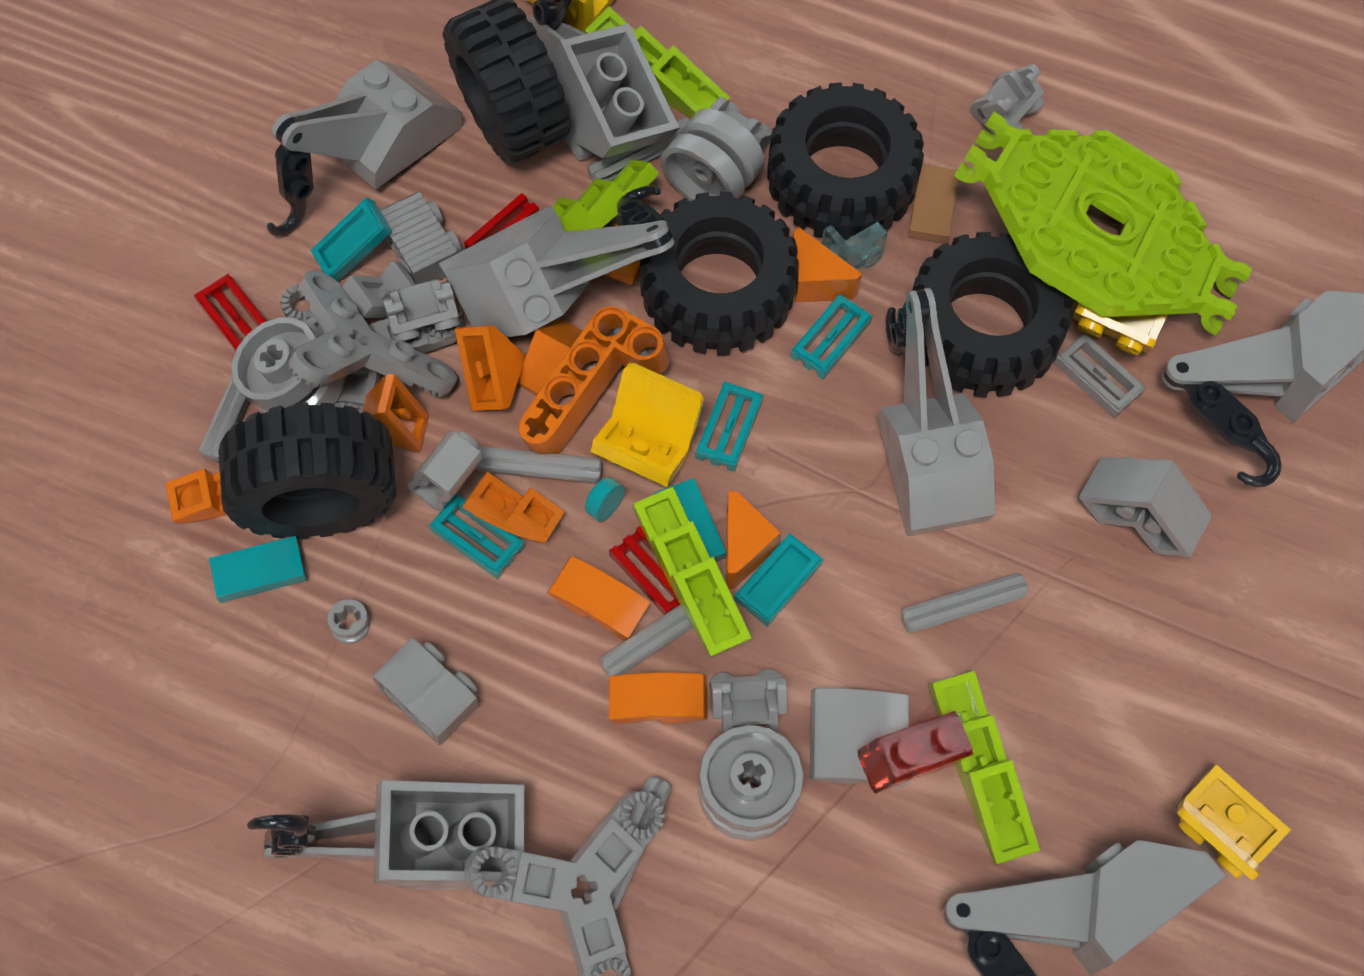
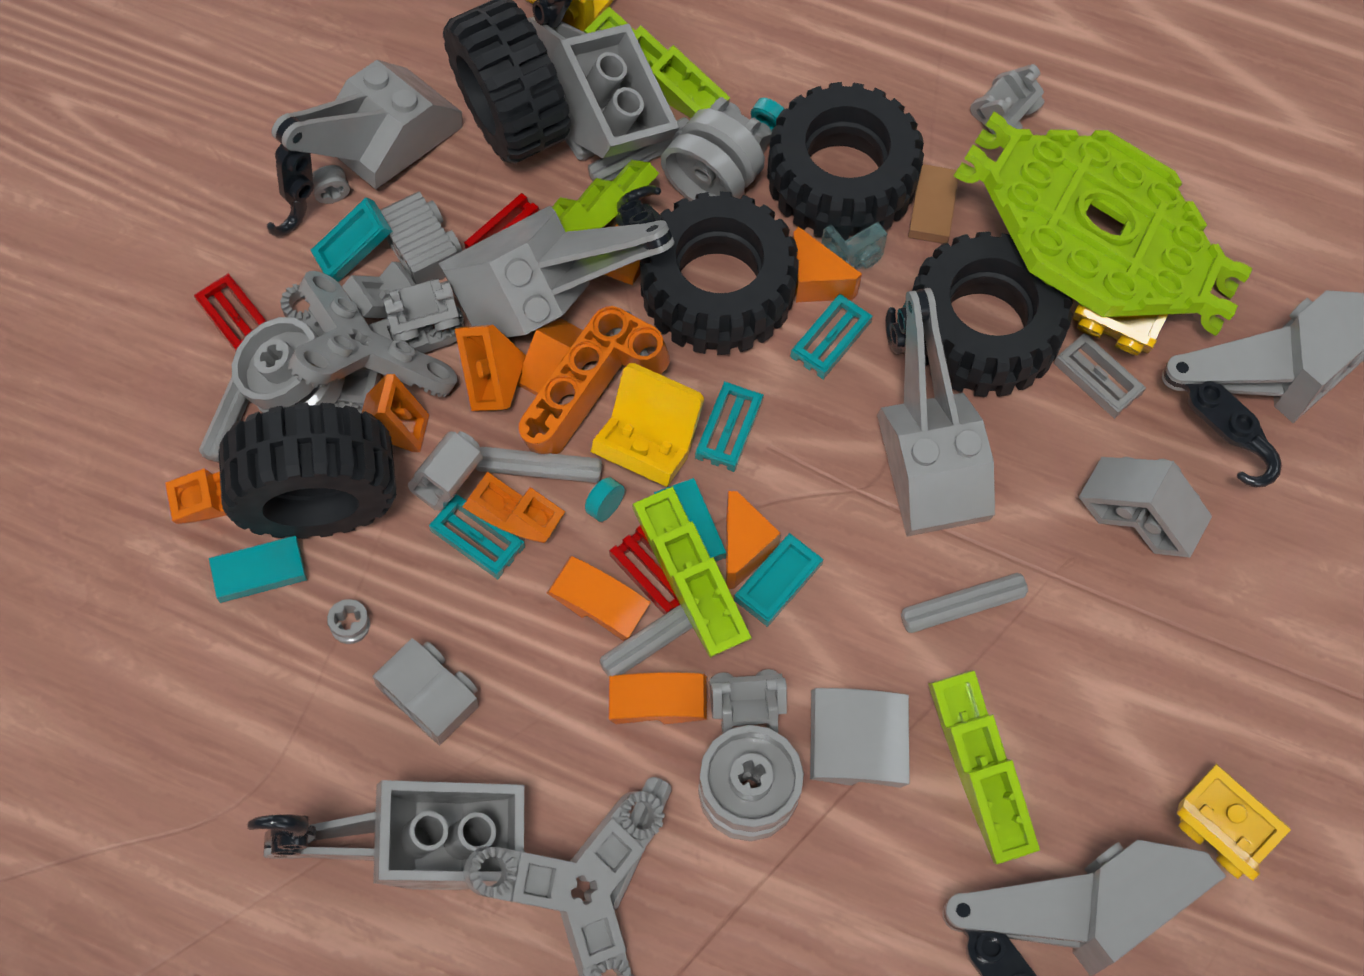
clear red brick [857,711,973,794] -> none
none -> light grey bush [313,165,350,204]
none -> teal tile [750,98,785,131]

